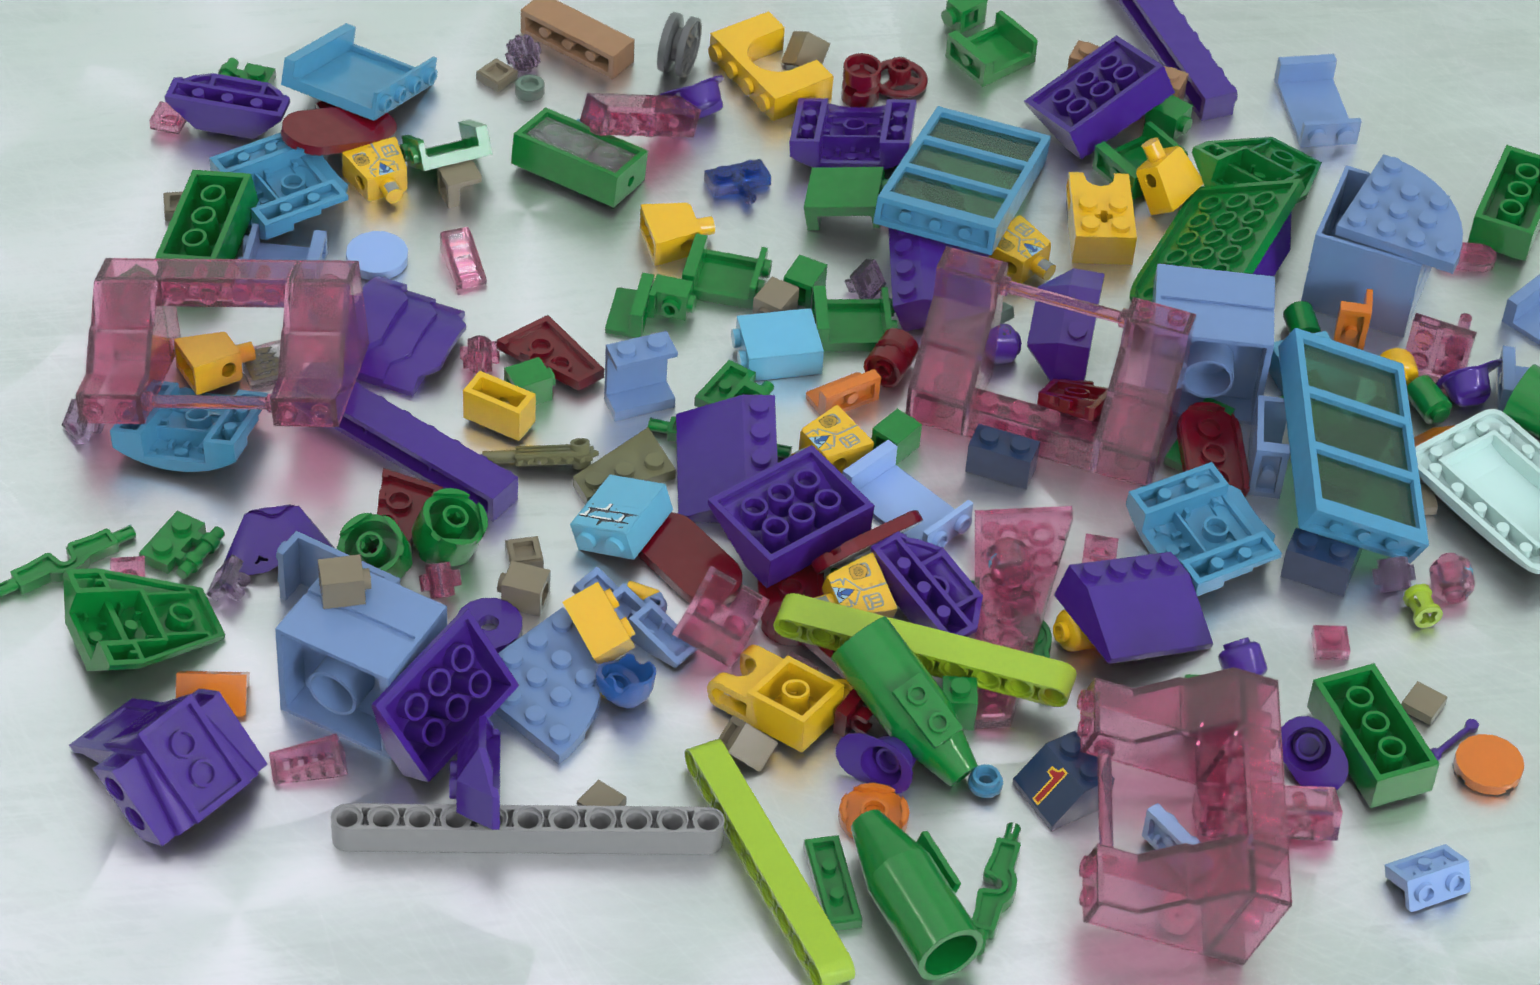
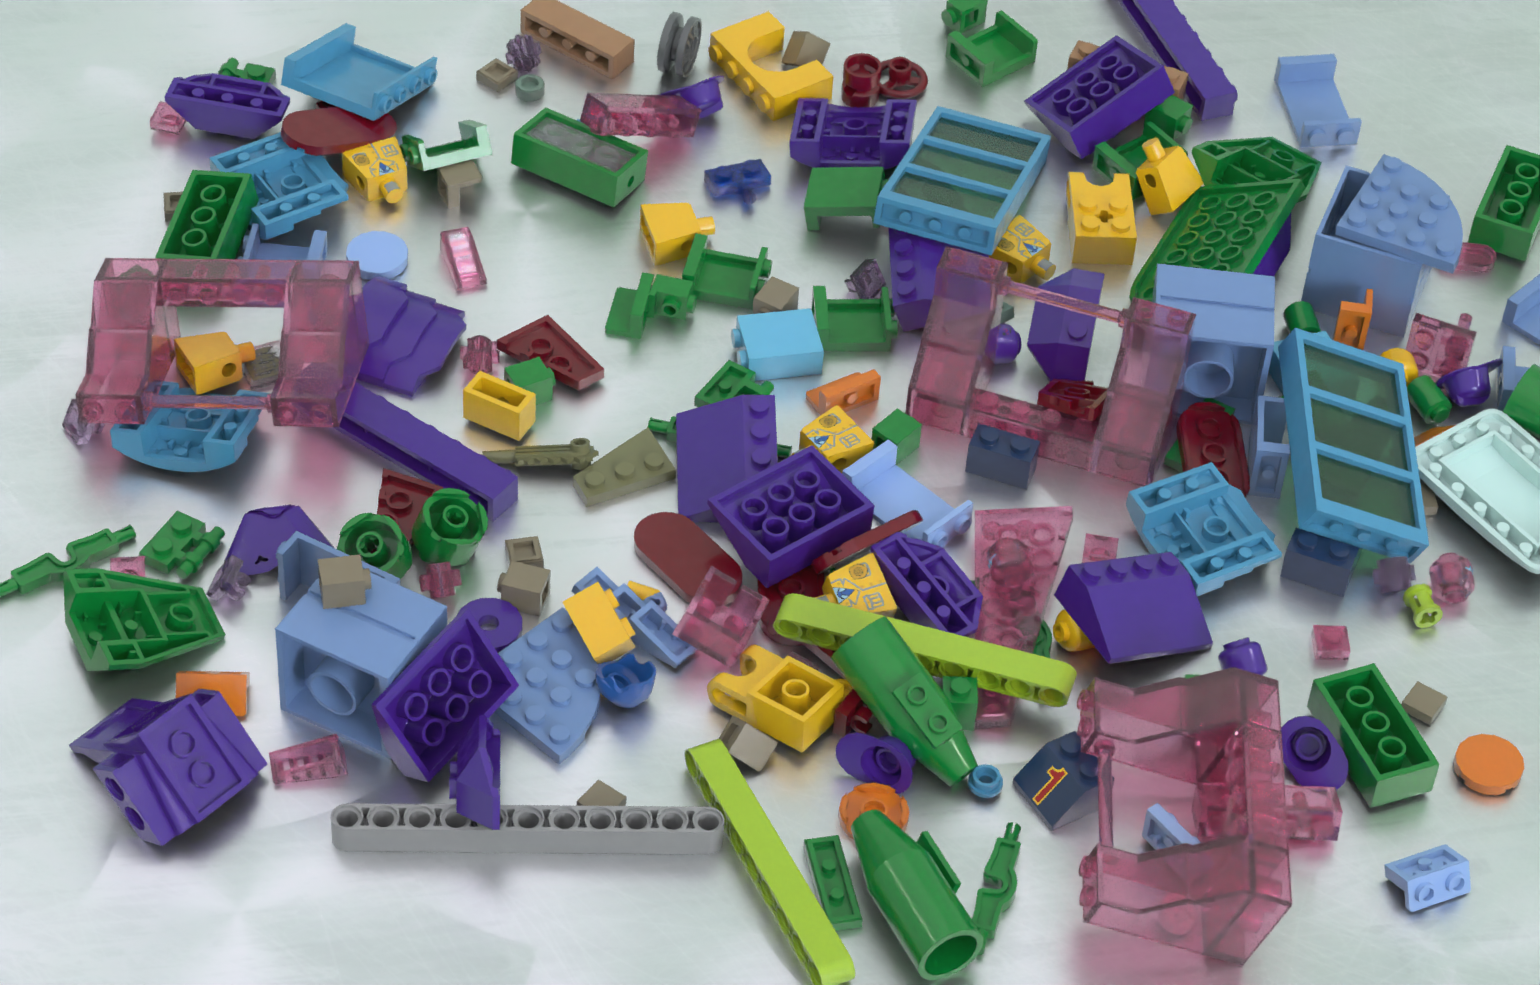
medium azure brick [570,475,673,560] -> none
medium blue panel [604,331,678,421] -> none
green brick [783,254,828,309] -> none
dark red wheel [864,328,919,388] -> none
dark purple hinge [1430,719,1479,761] -> none

